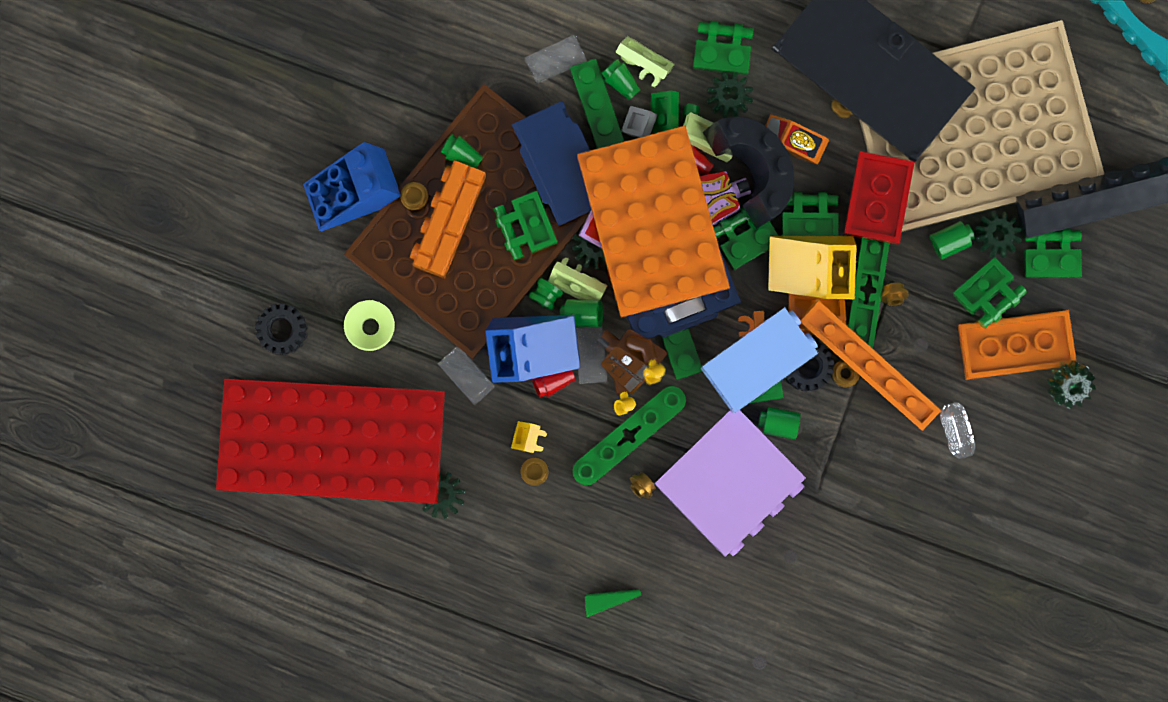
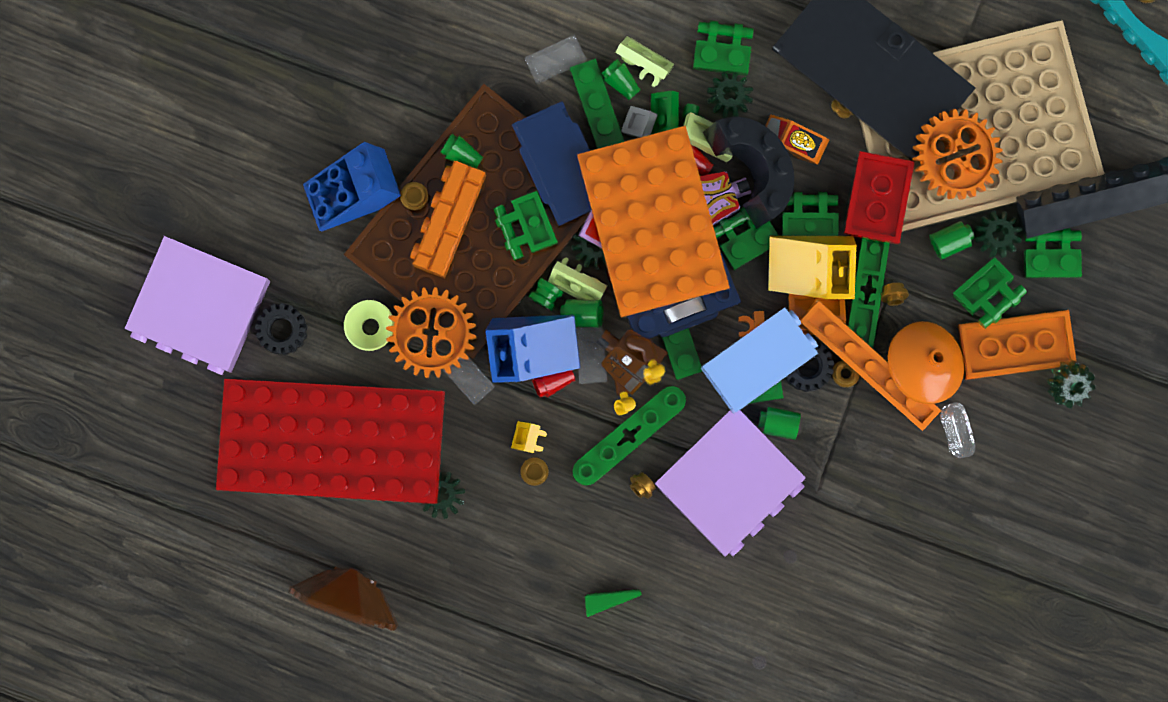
none -> lavender brick [125,236,270,375]
none -> reddish brown wedge [289,566,398,631]
none -> orange gear [386,287,477,378]
none -> orange dish [888,321,964,404]
none -> orange gear [912,109,1003,200]

